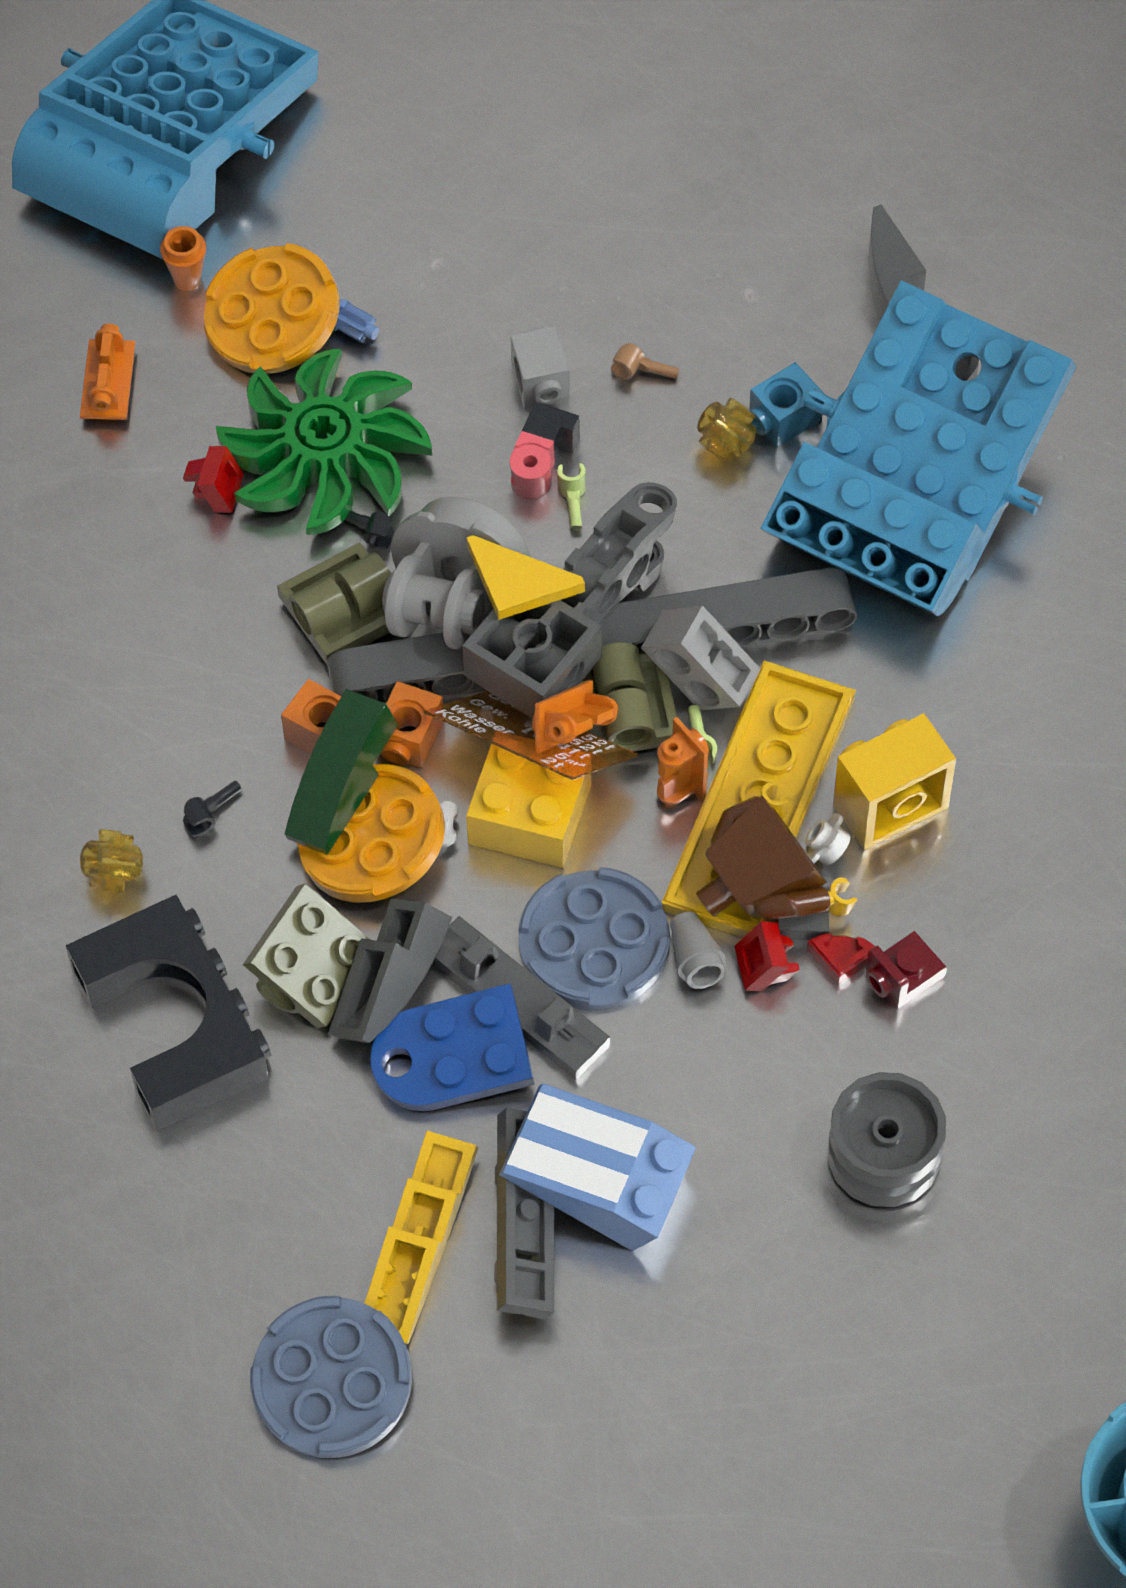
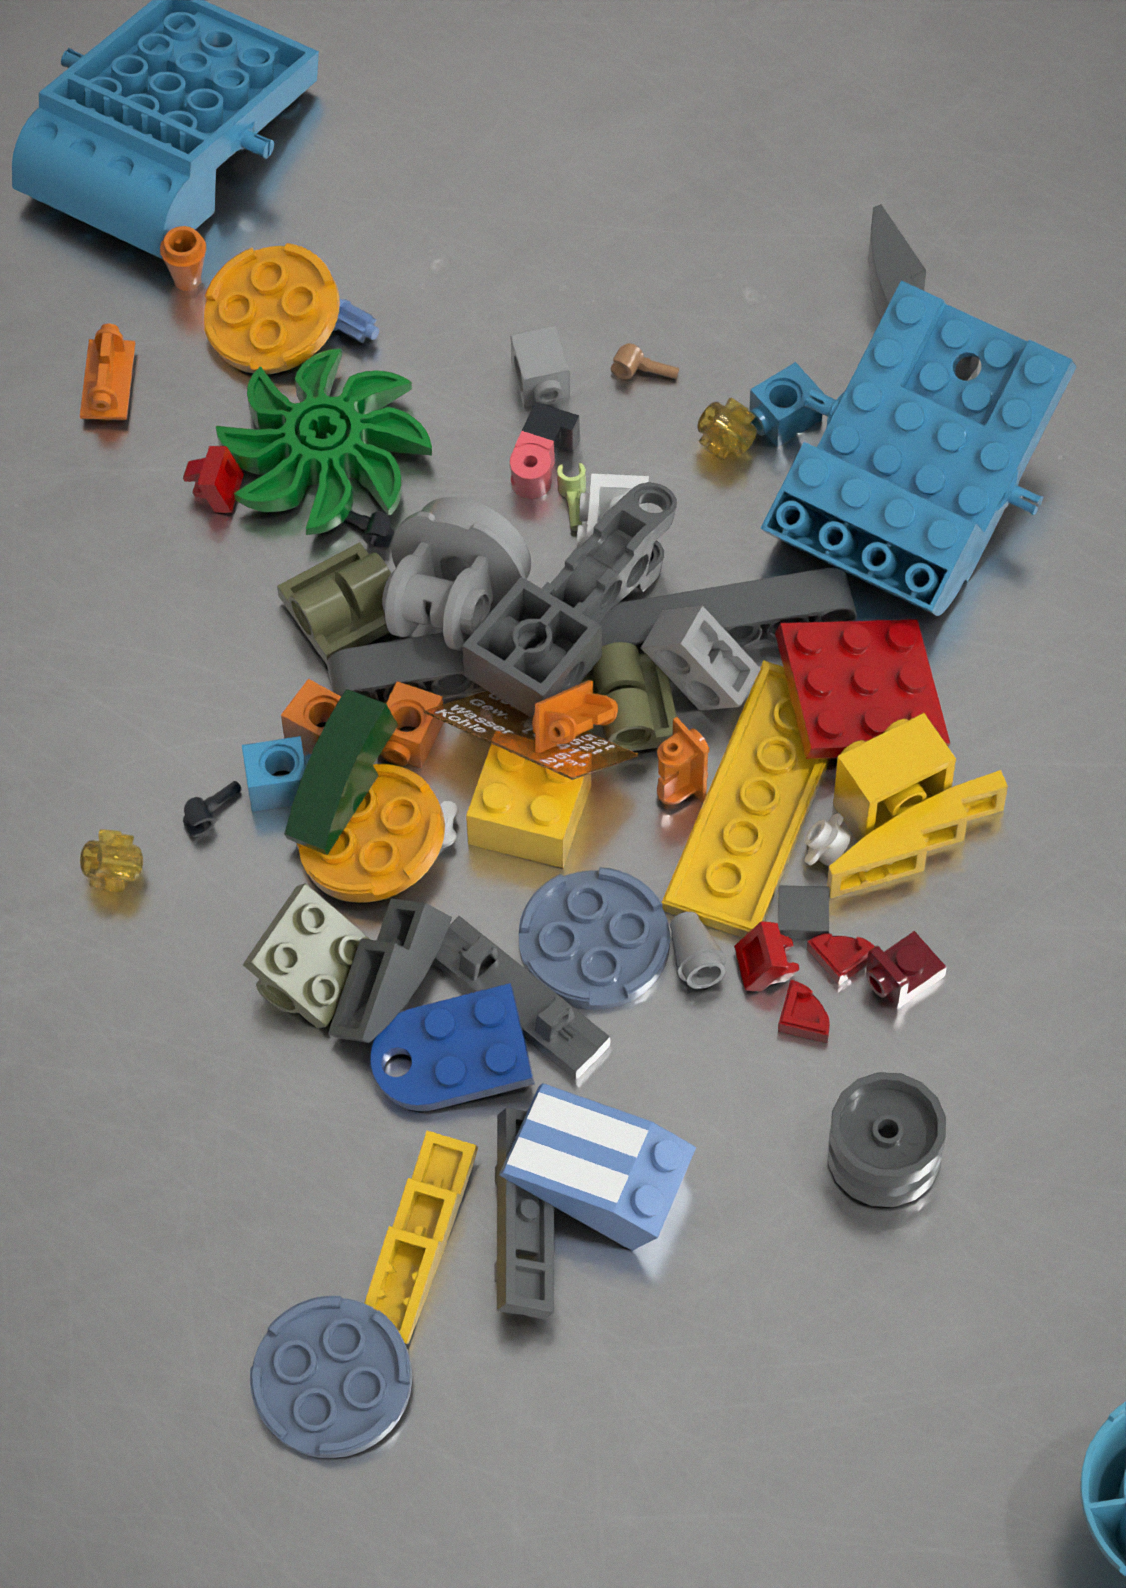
black arch [65,894,272,1131] -> none
yellow tile [467,535,585,620] -> none
yellowish green hand [688,705,717,764] -> none
reddish brown torso [696,783,857,920] -> none
none -> dark azure brick [242,736,311,812]
none -> white bracket [577,474,649,549]
none -> red plate [775,619,950,759]
none -> red tile [778,980,830,1043]
none -> yellow slope [827,770,1008,898]

